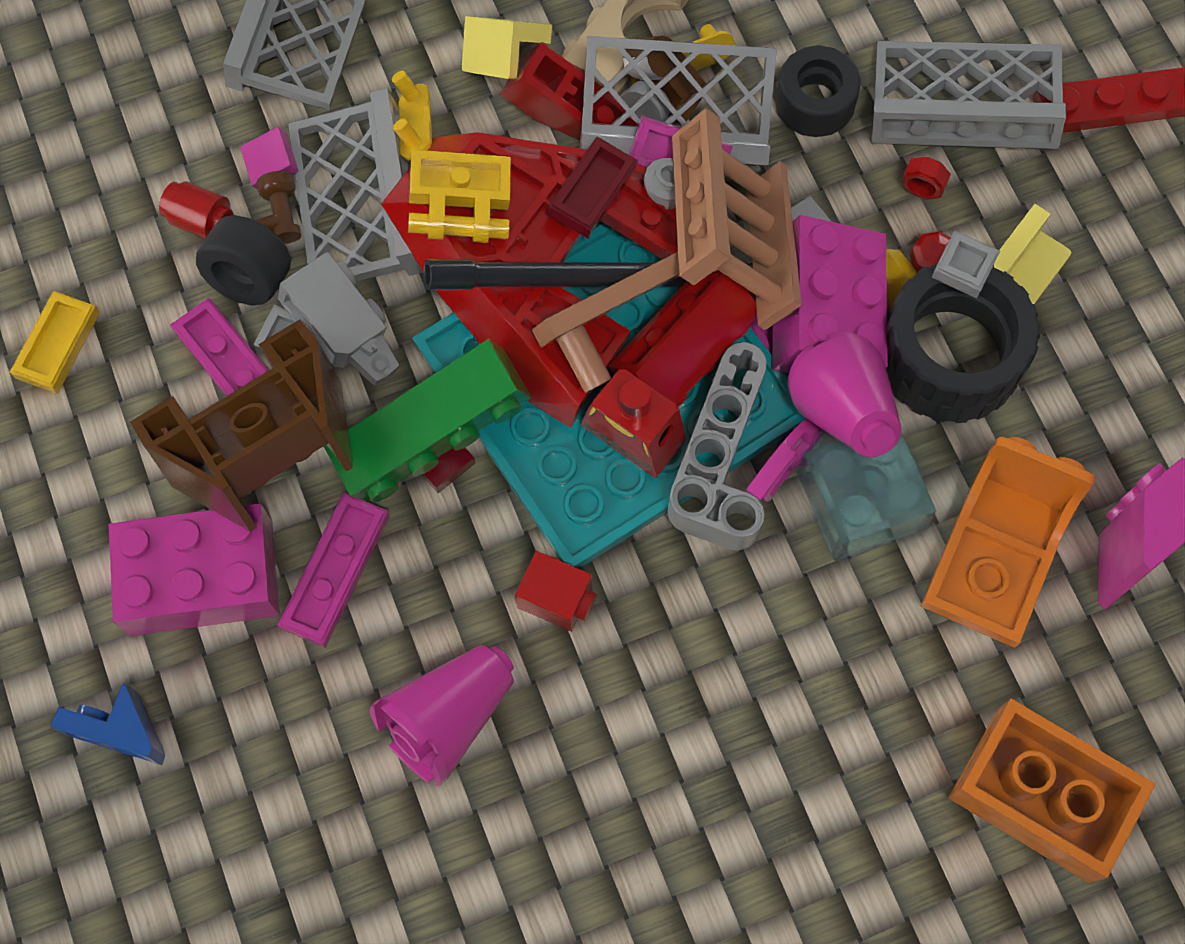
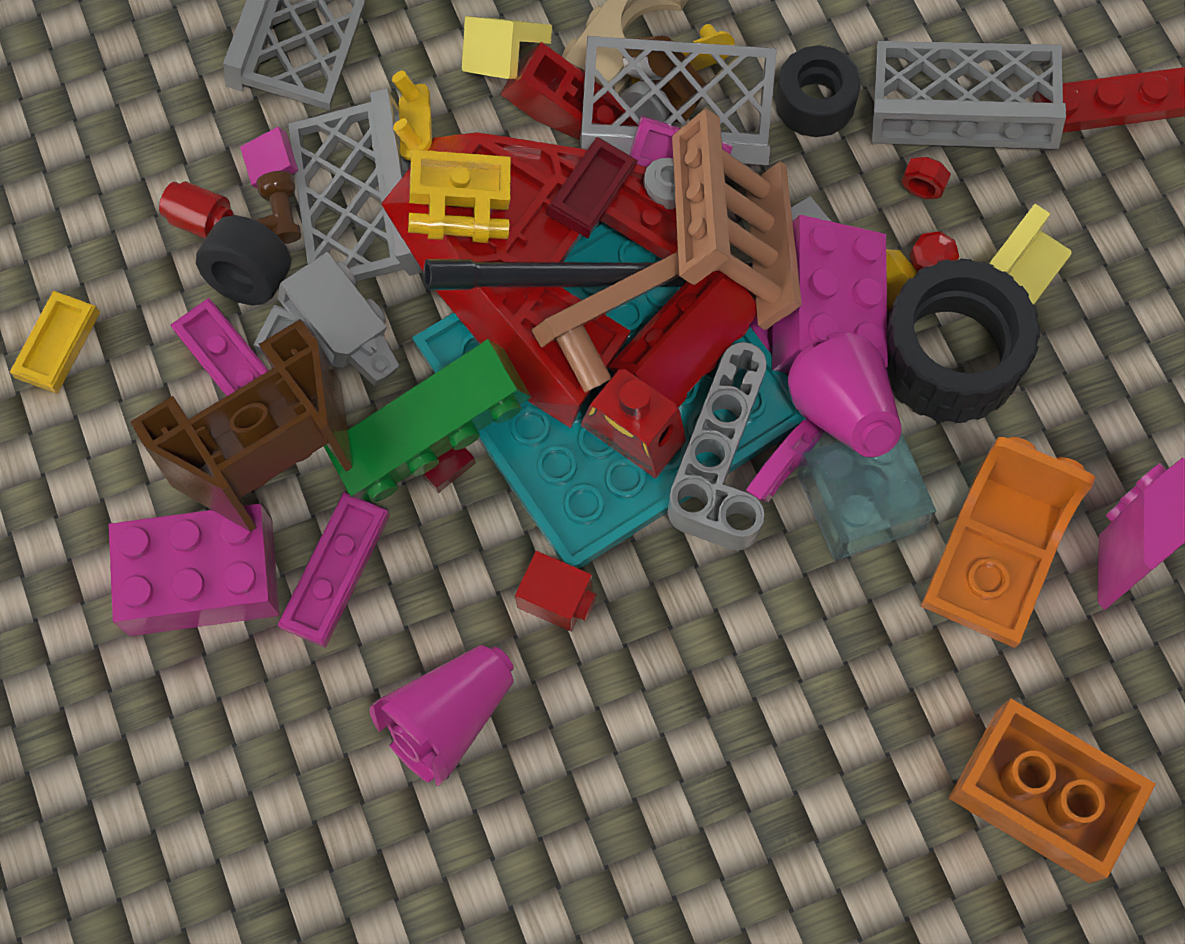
blue slope [51,683,166,765] -> none
light grey tile [931,230,1000,298] -> none

